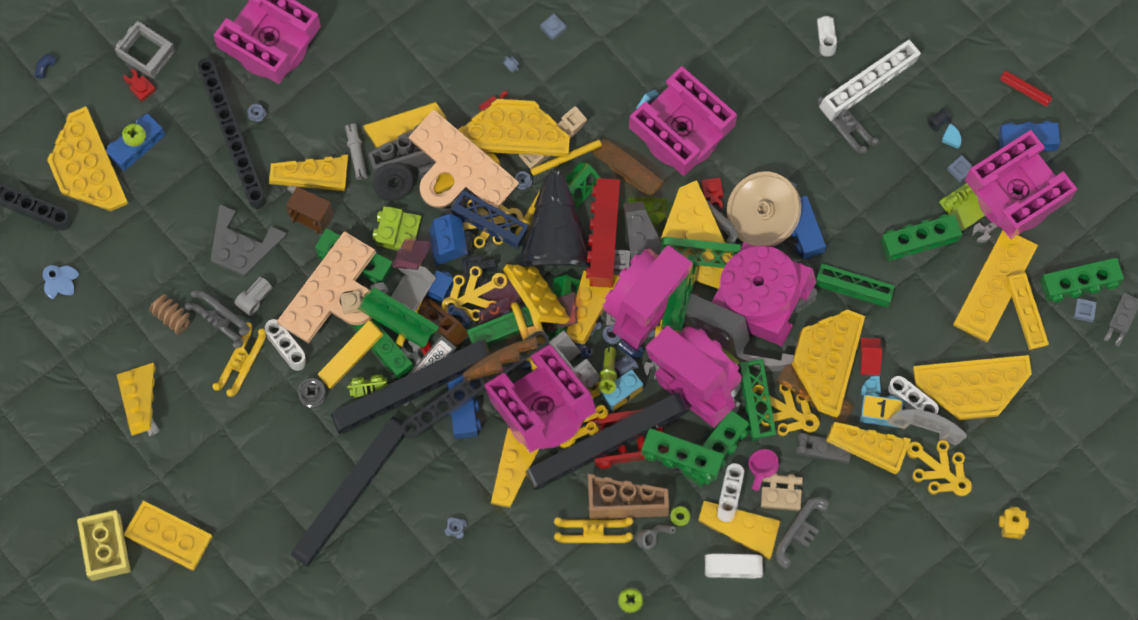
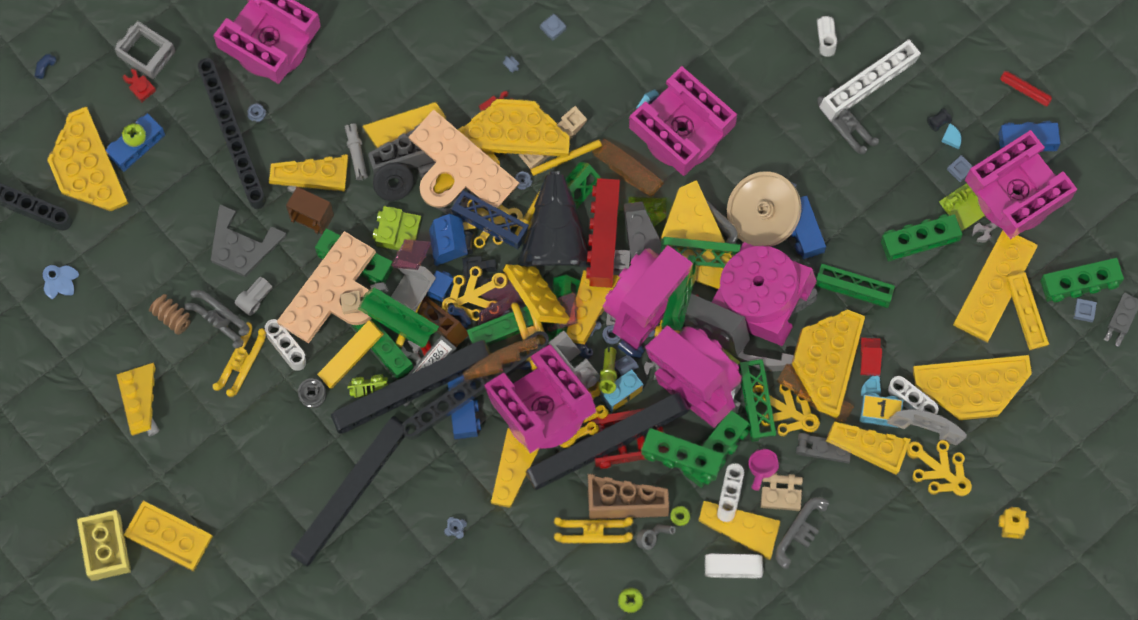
red plate [701,178,723,211] -> none

